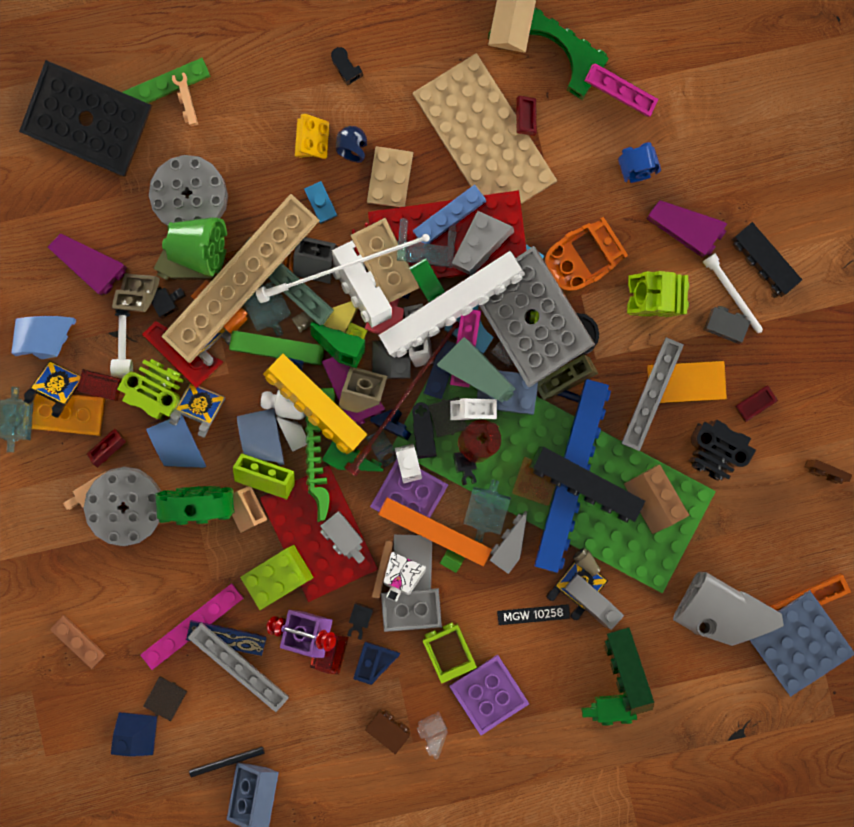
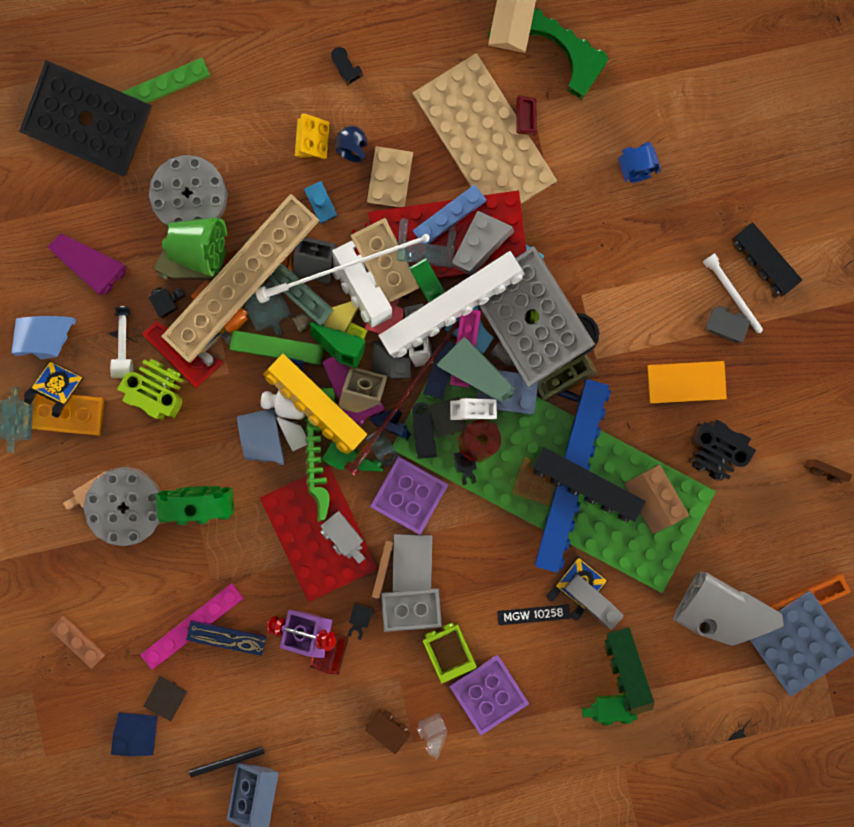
clear red brick [77,369,121,401] -> none
dark red plate [87,428,126,468] -> none
dark tan slope [112,273,160,312] -> none
medium blue slope [146,415,207,468] -> none
flag [169,384,226,438] -> none
light nougat plate [172,73,198,126] -> none
light grey plate [188,622,289,712] -> none
light nougat brick [232,486,267,533] -> none
lime brick [233,453,295,499] -> none
lime brick [240,545,314,610] -> none
dark blue wing [353,641,400,685] -> none
orange slope [378,497,492,567] -> none
white torso [384,552,426,602] -> none
white torso [395,444,422,483] -> none
bright green slope [439,549,465,573] -> none
clear light blue plate [463,480,511,542] -> none
light grey slope [490,511,527,574] -> none
orange slope [545,217,628,291] -> none
dark tan cone [573,548,601,576] -> none
dark pink plate [585,63,659,117] -> none
light grey plate [621,337,684,451] -> none
lime piece [627,271,689,317] -> none
magenta slope [646,200,727,258] -> none
dark red tile [735,385,778,422] -> none

